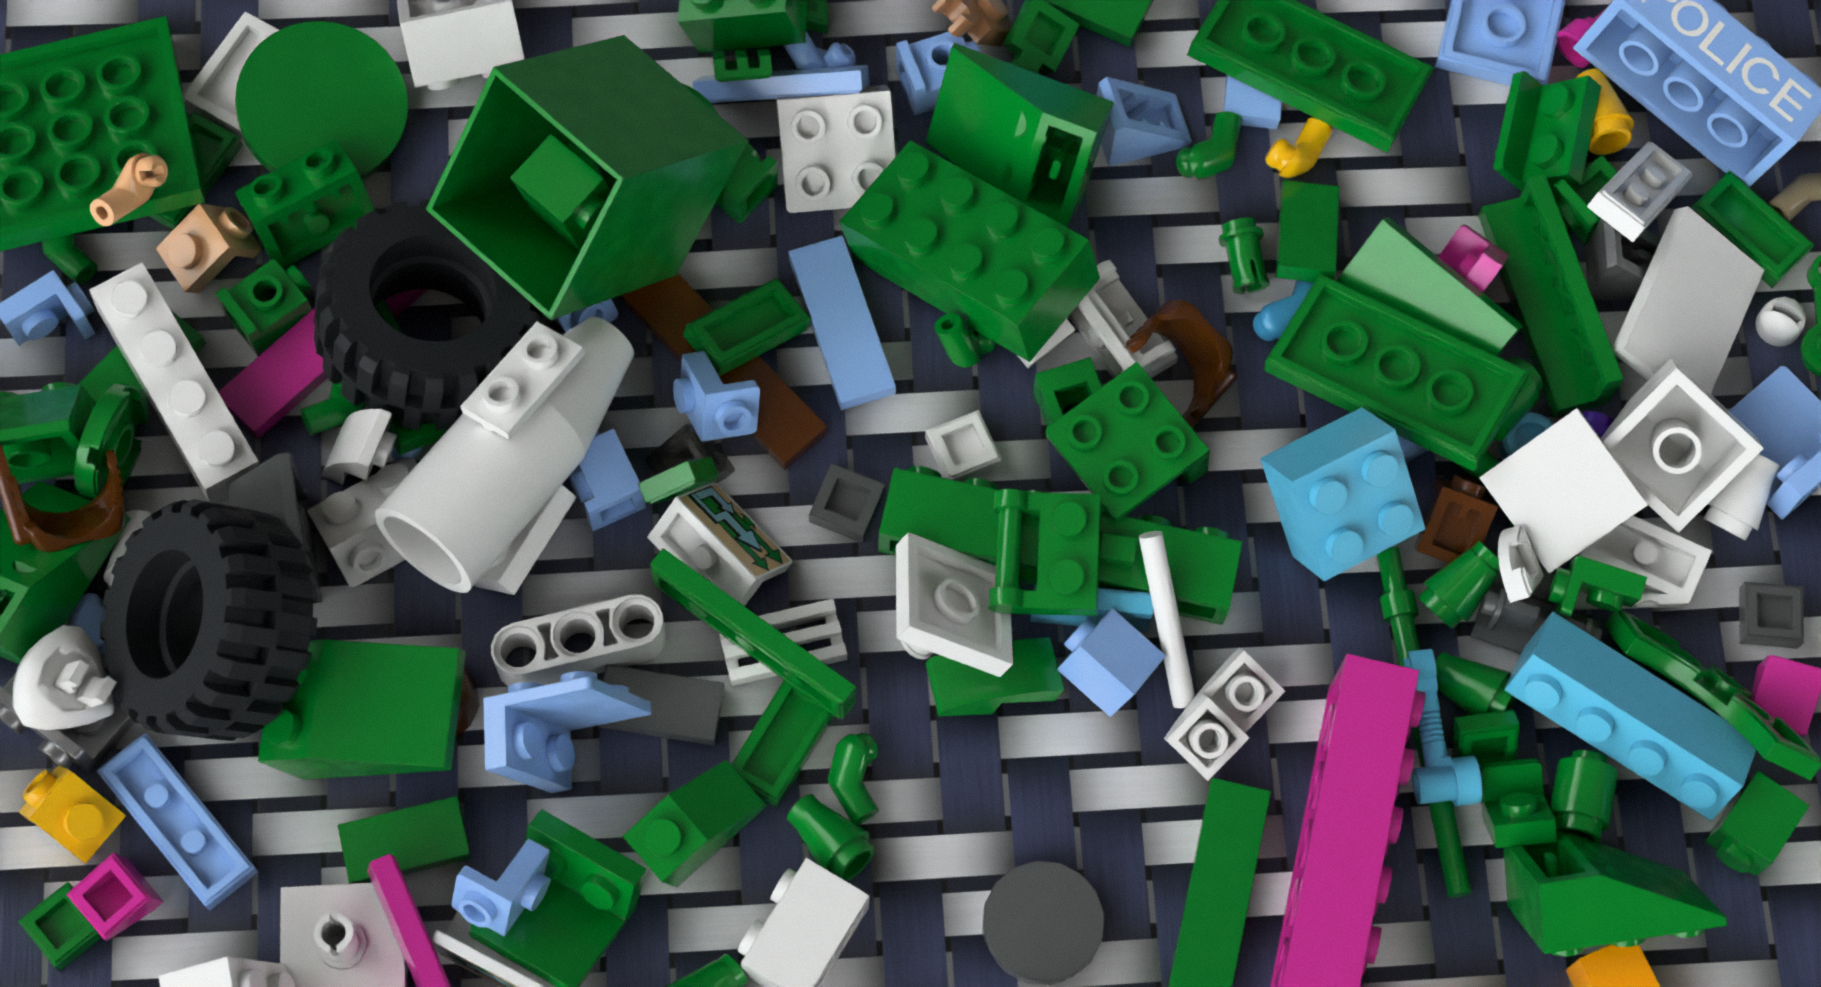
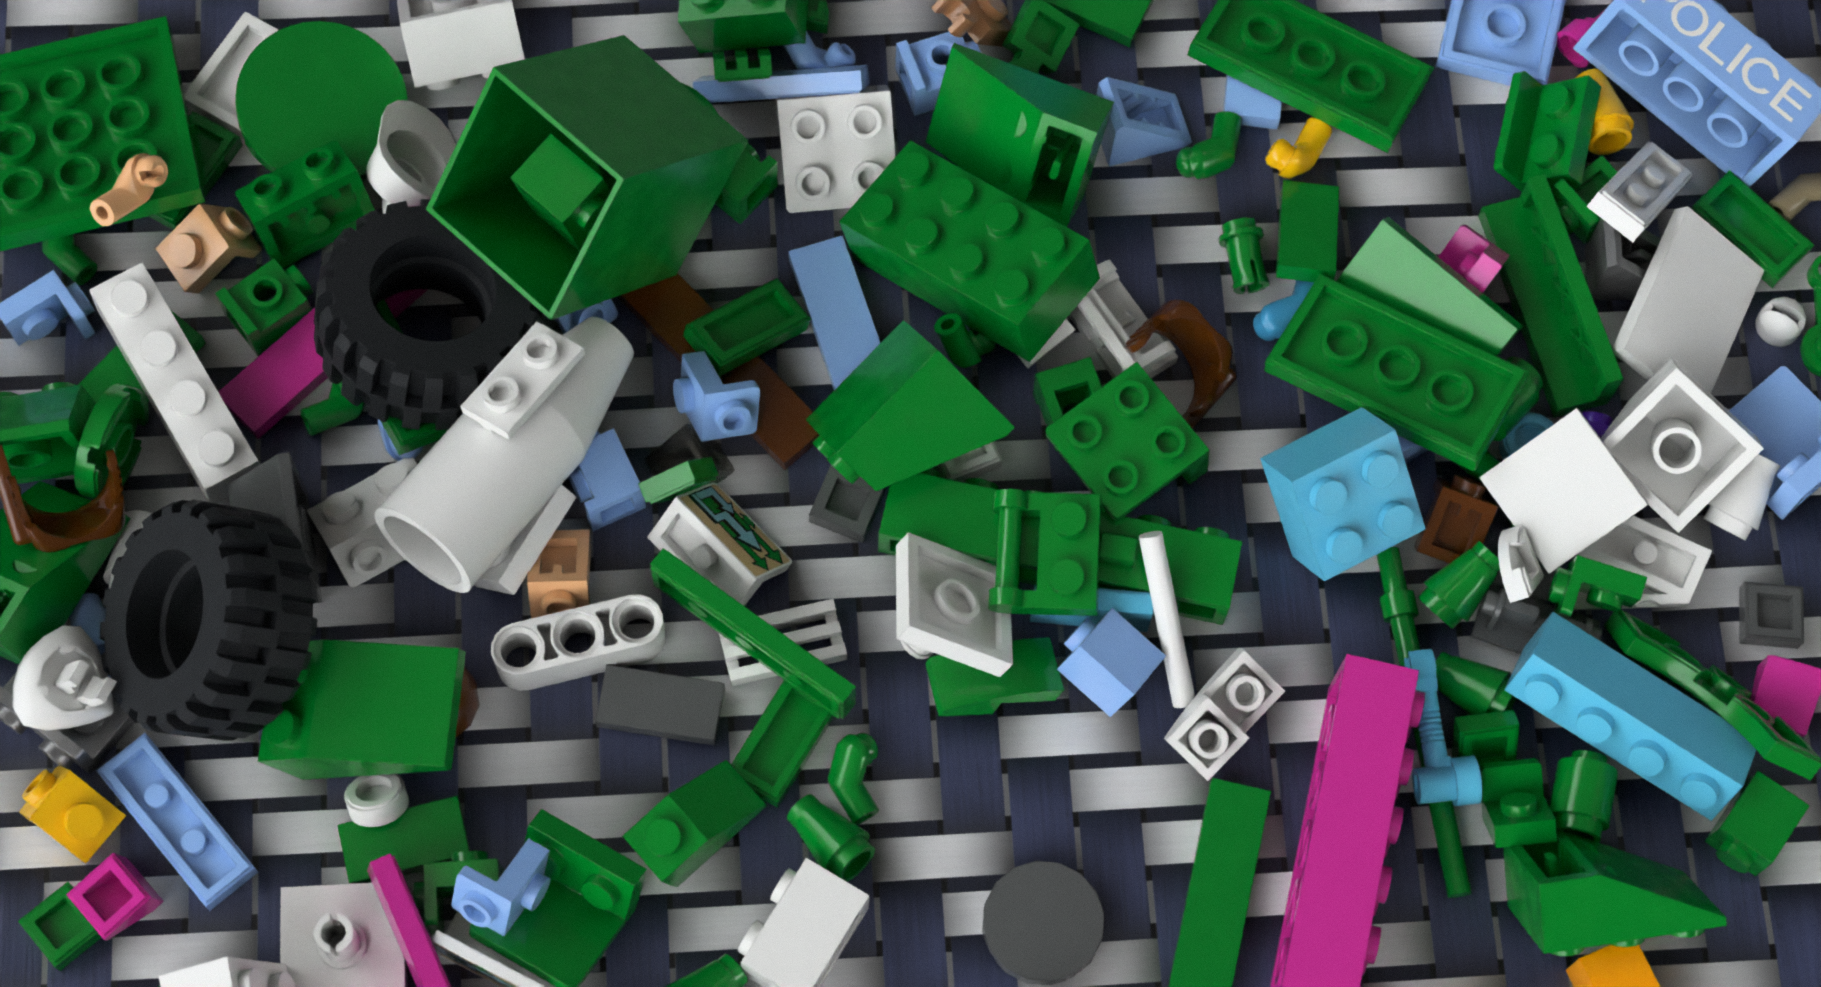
white slope [321,409,397,485] -> none
light blue bracket [484,671,651,793] -> none
none -> white tile [344,774,409,827]
none -> white piece [366,100,456,214]
none -> green bracket [413,850,504,934]
none -> light nougat bracket [527,529,591,618]
none -> green slope [806,320,1015,491]

